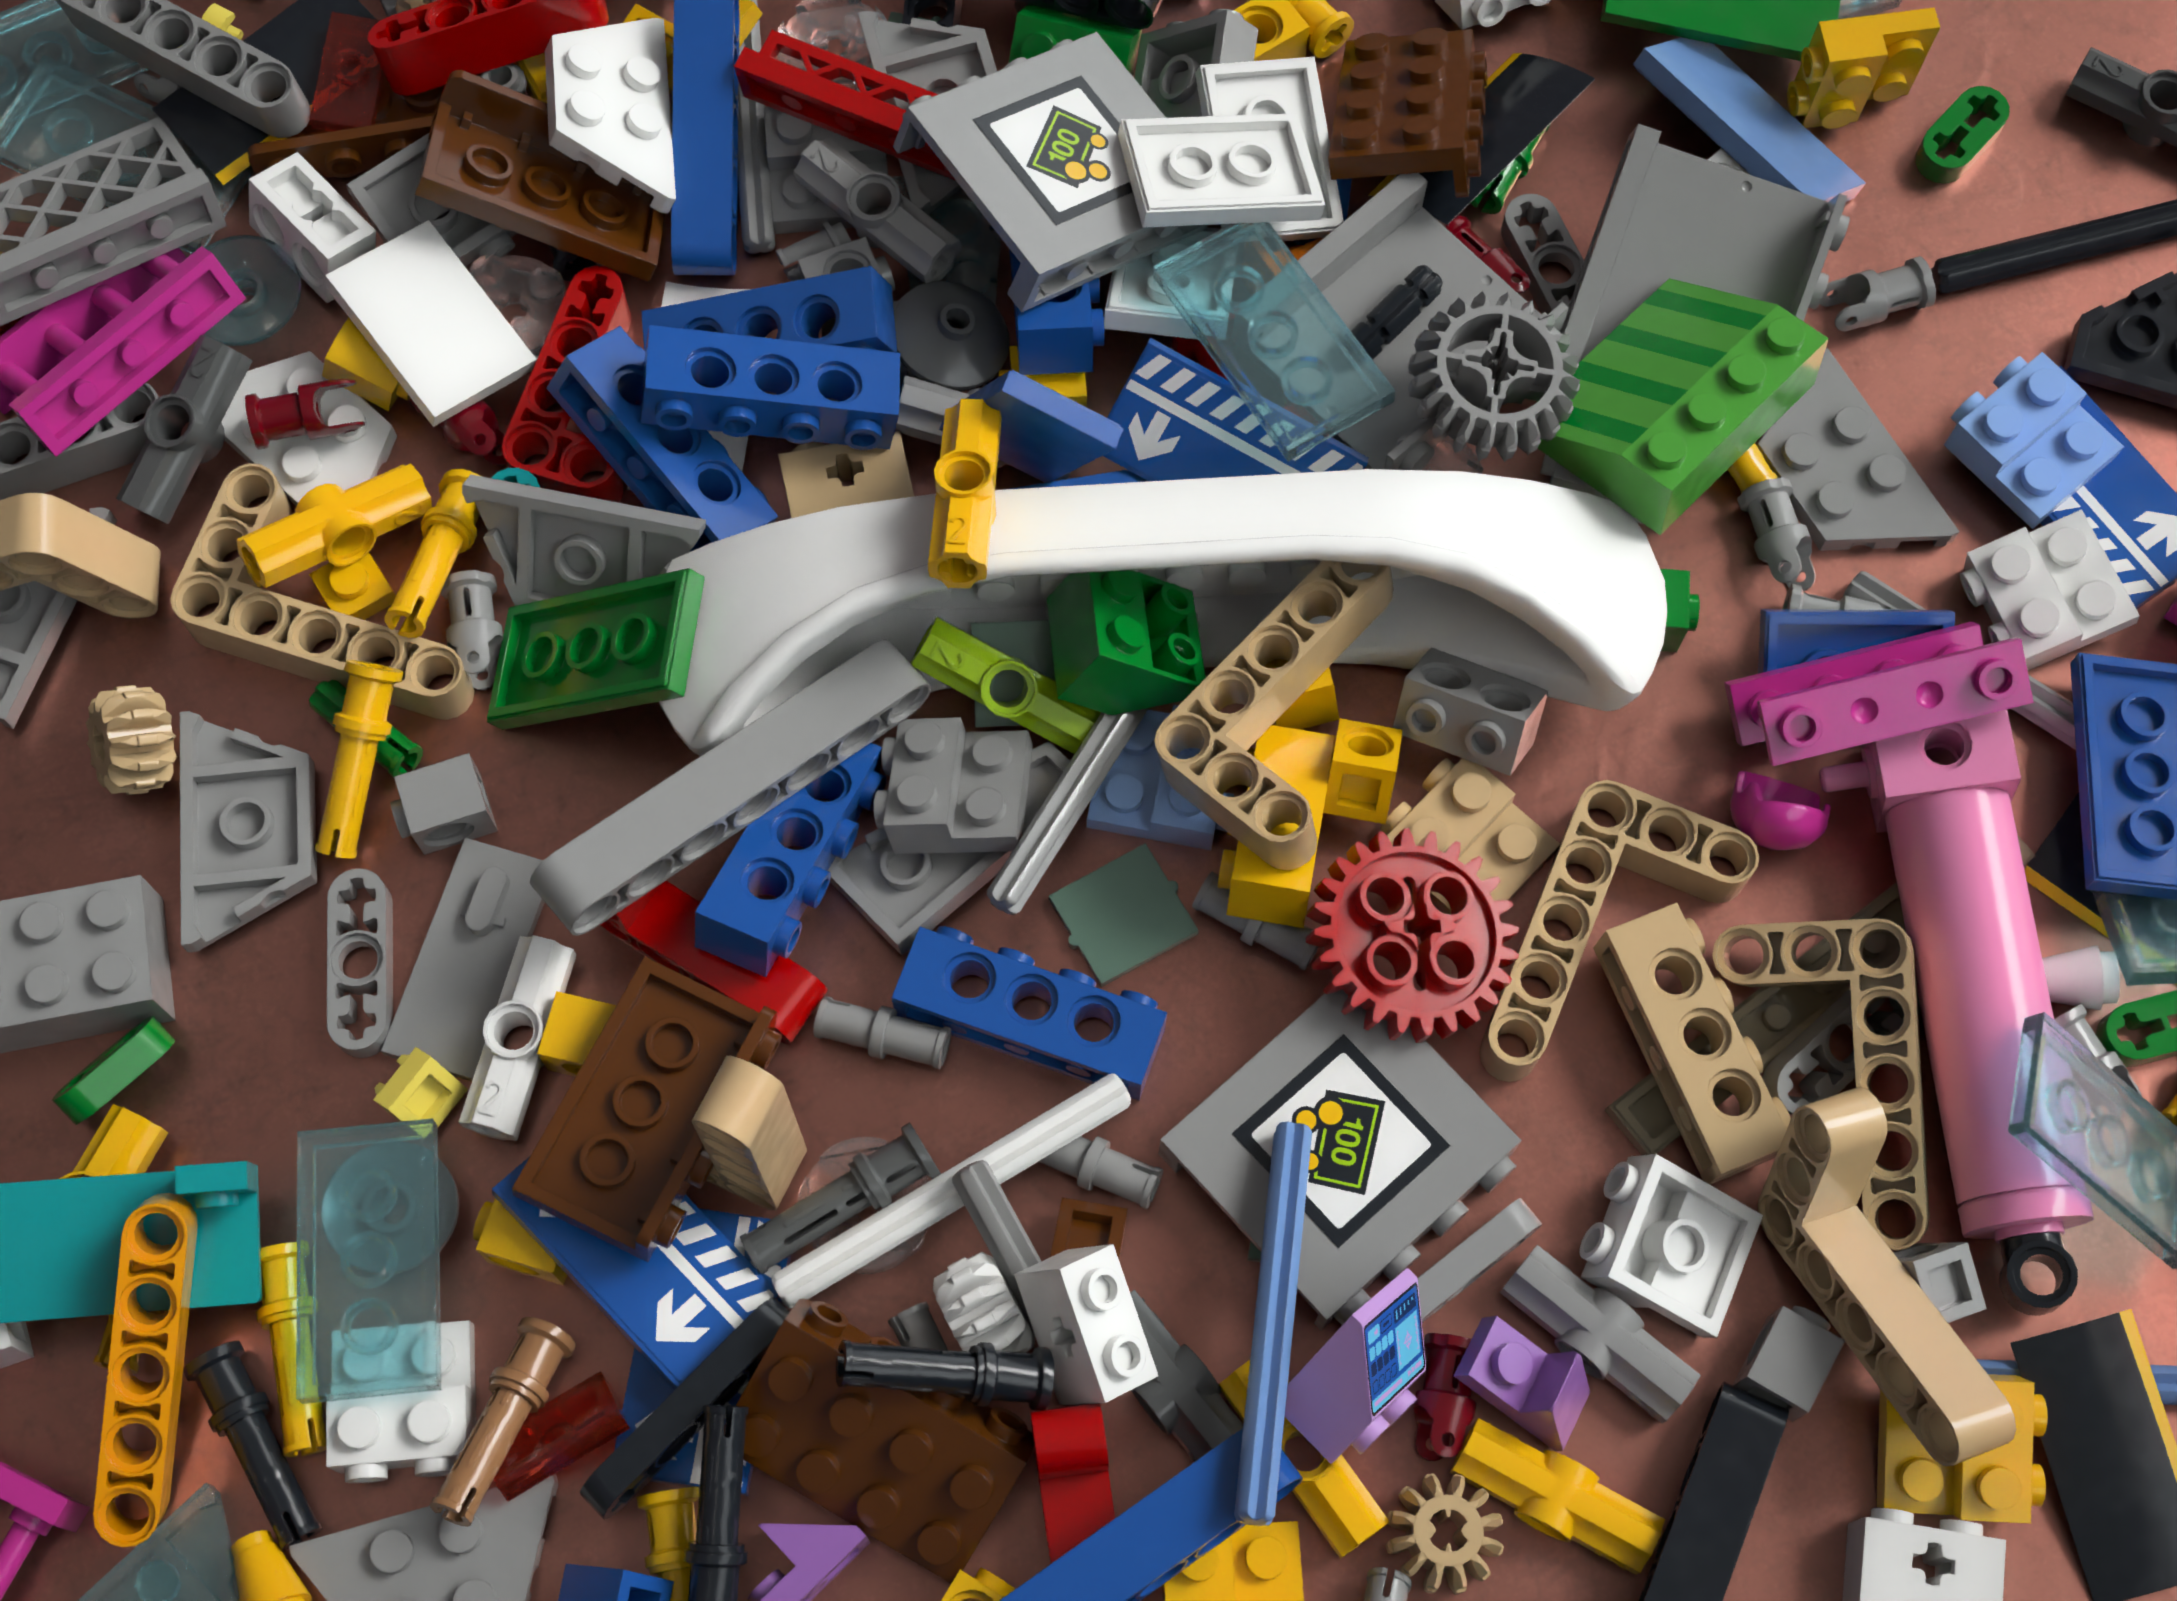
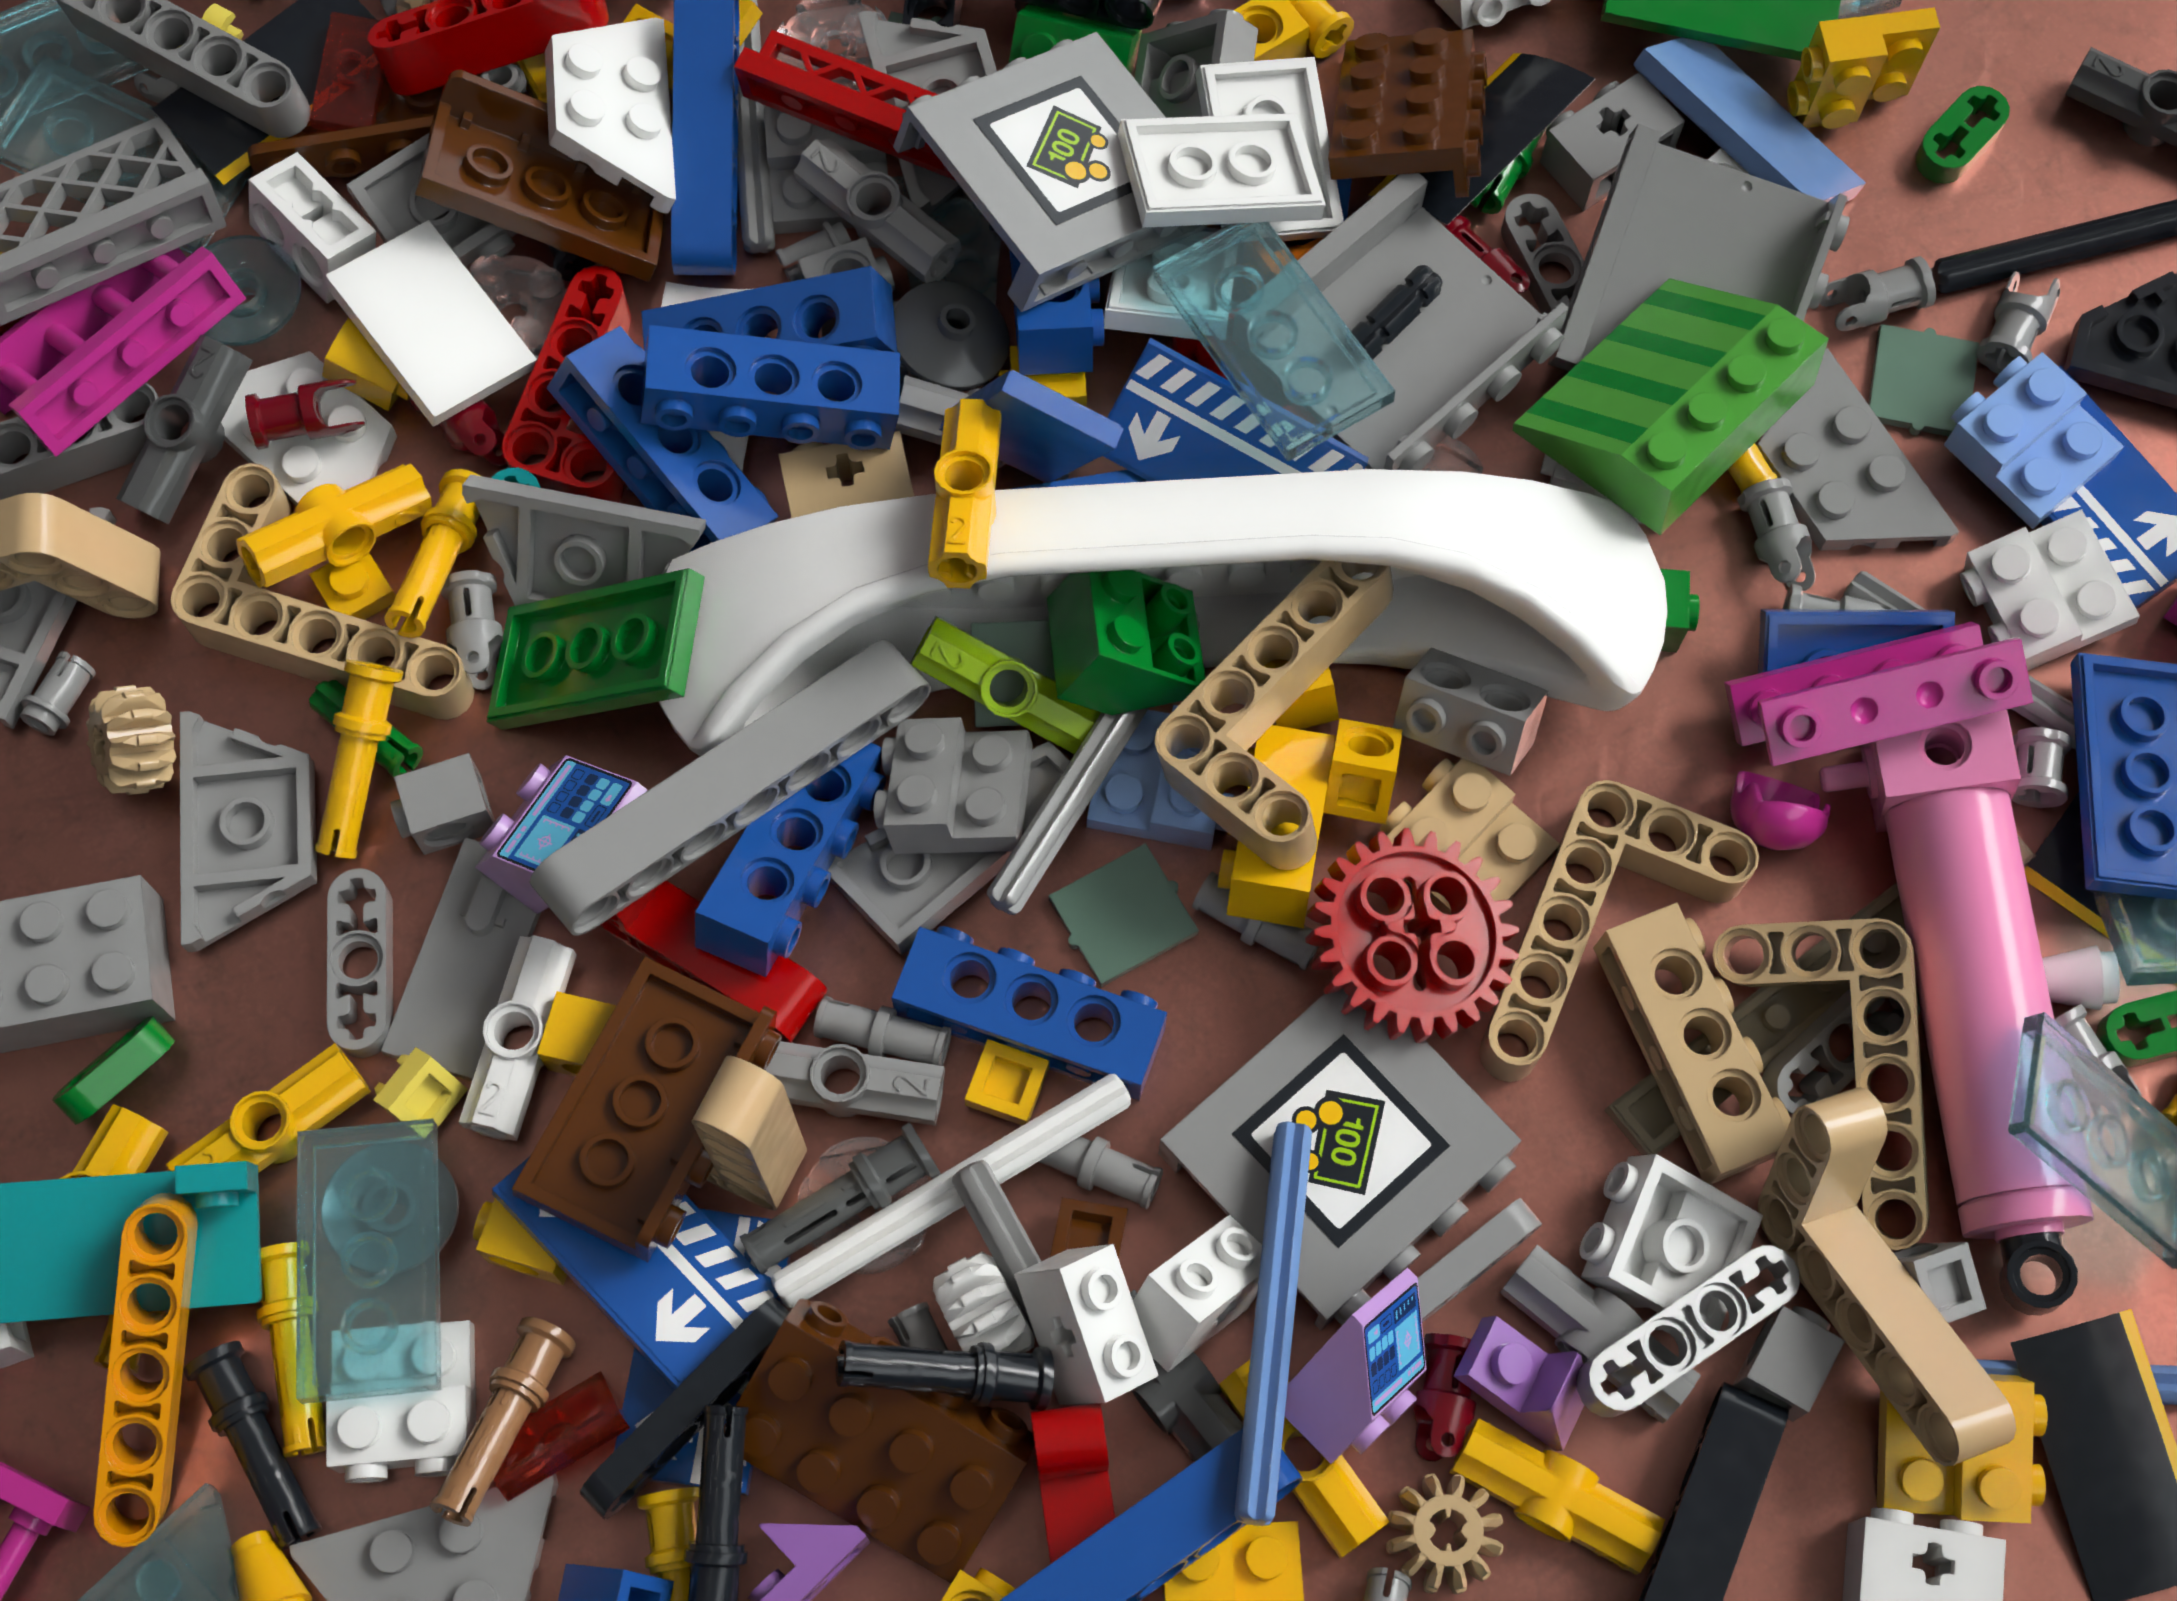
light grey gear [1408,291,1580,462] -> none
none -> light grey pin [20,651,96,736]
none -> yellow piece [166,1043,371,1173]
none -> slope [475,755,647,914]
none -> light grey piece [765,1041,945,1126]
none -> yellow plate [964,1039,1049,1126]
none -> white brick [1133,1215,1262,1372]
none -> light grey brick [1540,72,1685,212]
none -> beam [1577,1245,1800,1418]
none -> sand green piece [1868,324,1979,437]
none -> light grey piece [1976,271,2060,374]
none -> light grey bush [2012,727,2072,808]

